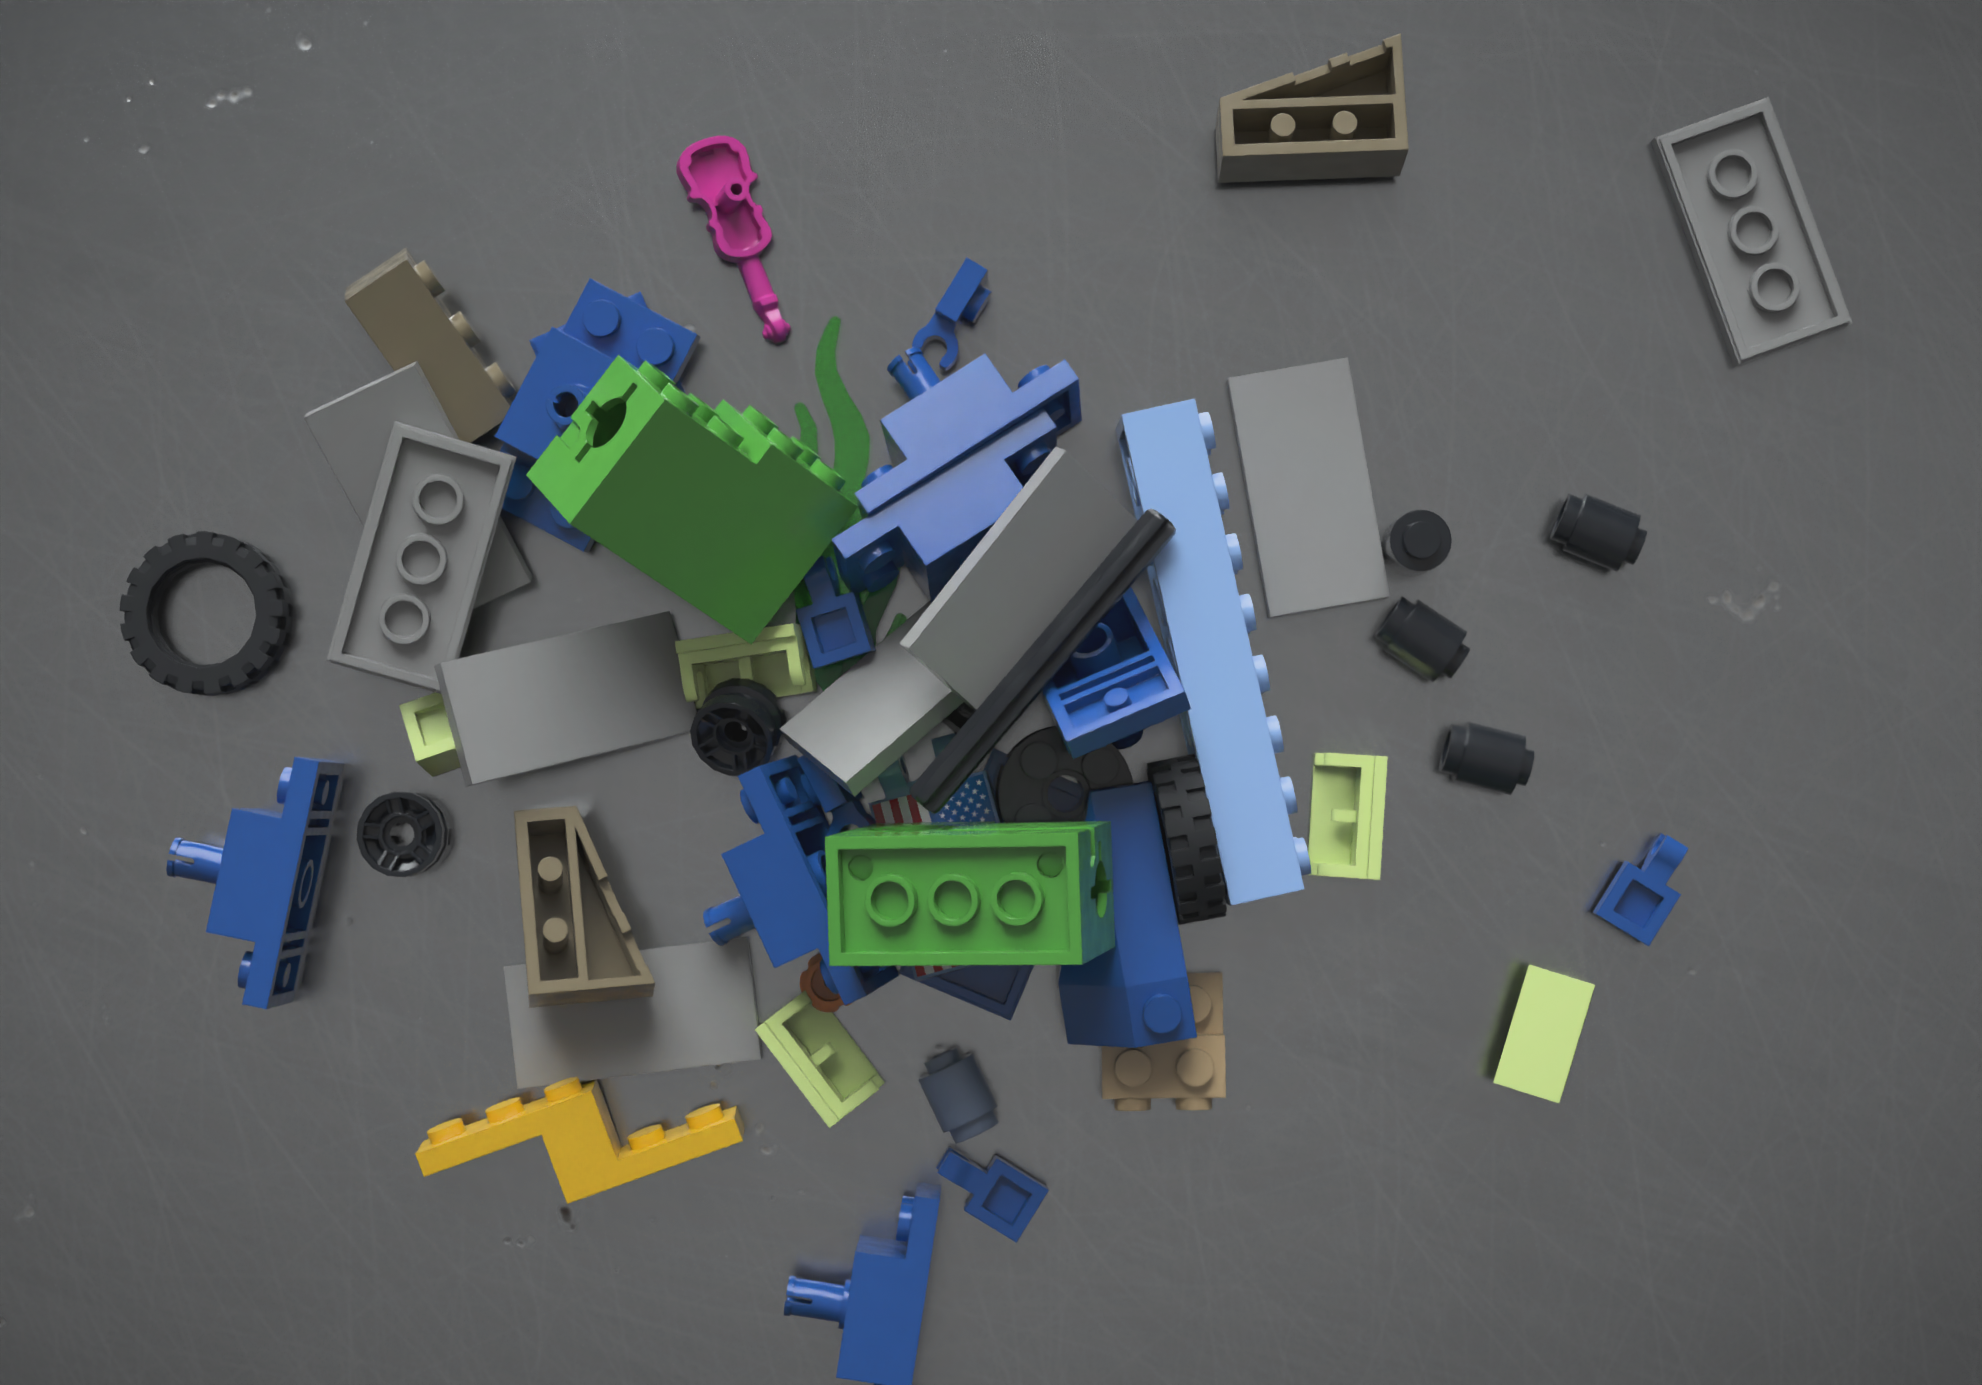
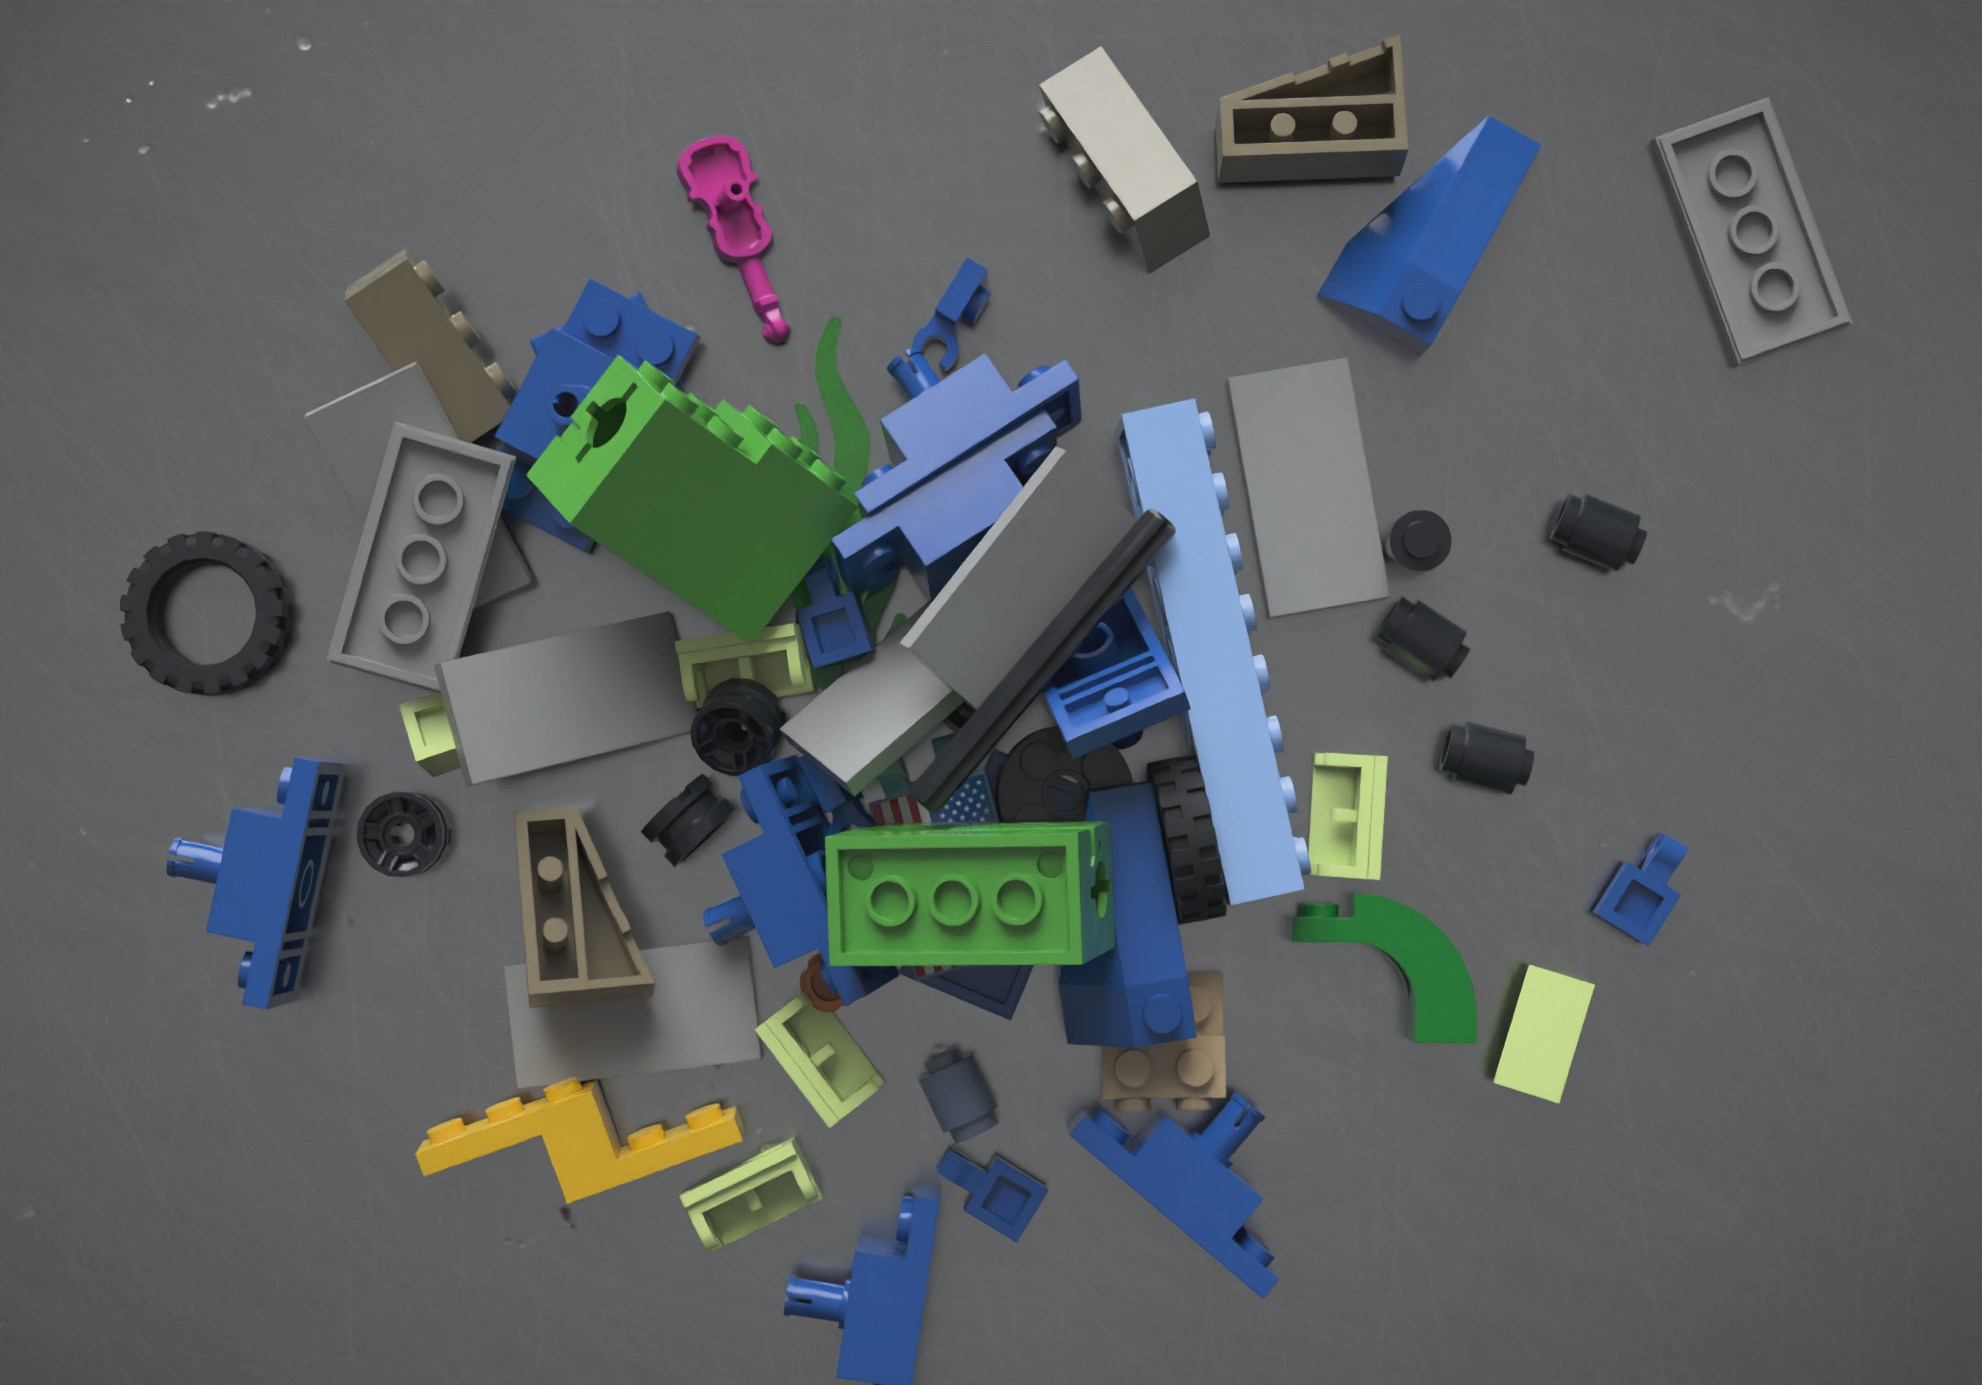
none -> black wheel [641,774,737,868]
none -> yellowish green hinge [680,1137,824,1253]
none -> wedge [1039,46,1210,274]
none -> blue brick [1066,1092,1279,1299]
none -> green arch [1286,892,1477,1044]
none -> blue wedge [1317,116,1542,356]

